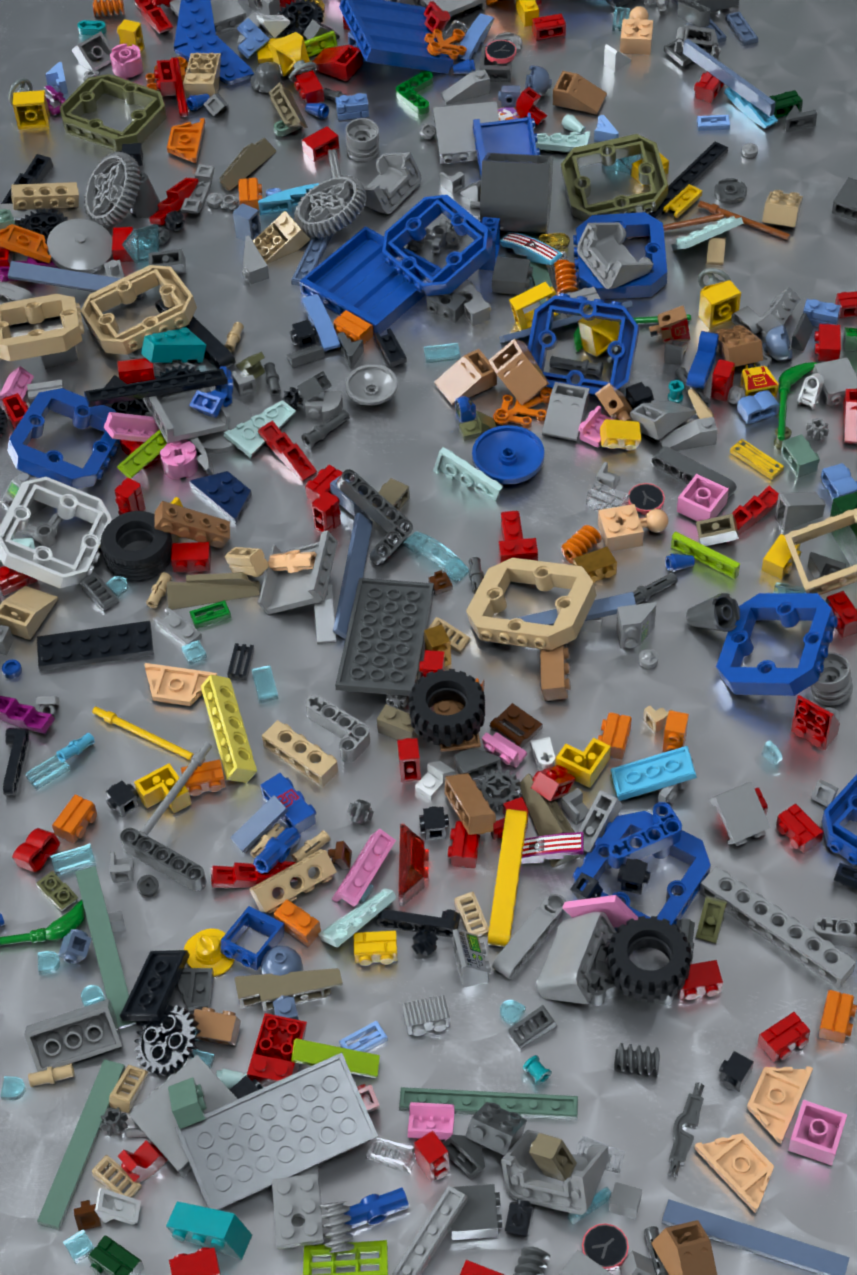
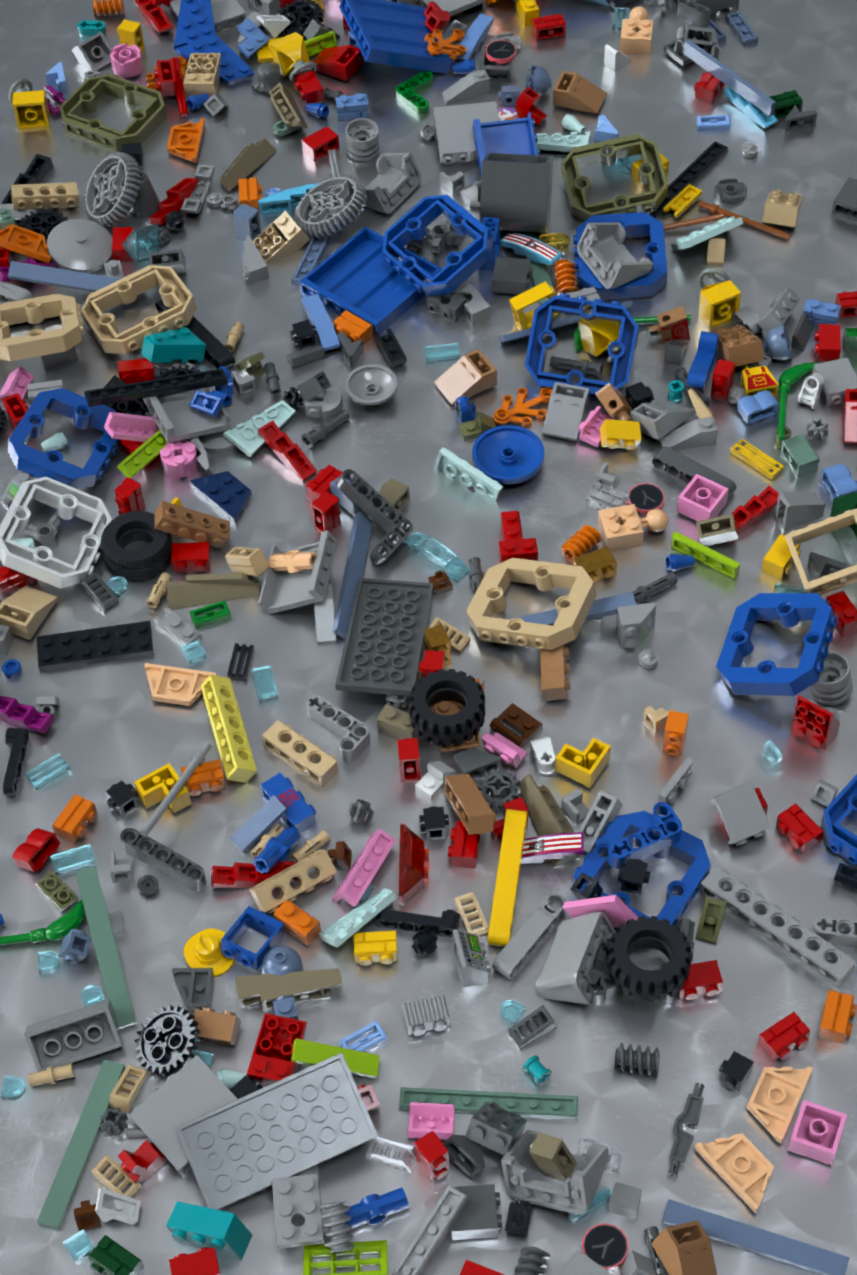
medium azure pin [56,733,95,762] -> none
yellow bar [92,706,194,761] -> none
black tile [120,950,190,1021] -> none
sand green brick [168,1077,207,1129] -> none
medium nougat slope [488,339,549,405] -> none
red brick [531,765,576,801] -> none
orange brick [598,712,632,760] -> none
medium azure tile [610,746,697,801] -> none
dark grey cone [686,593,740,632] -> none
none -> light aqua cone [41,432,69,452]

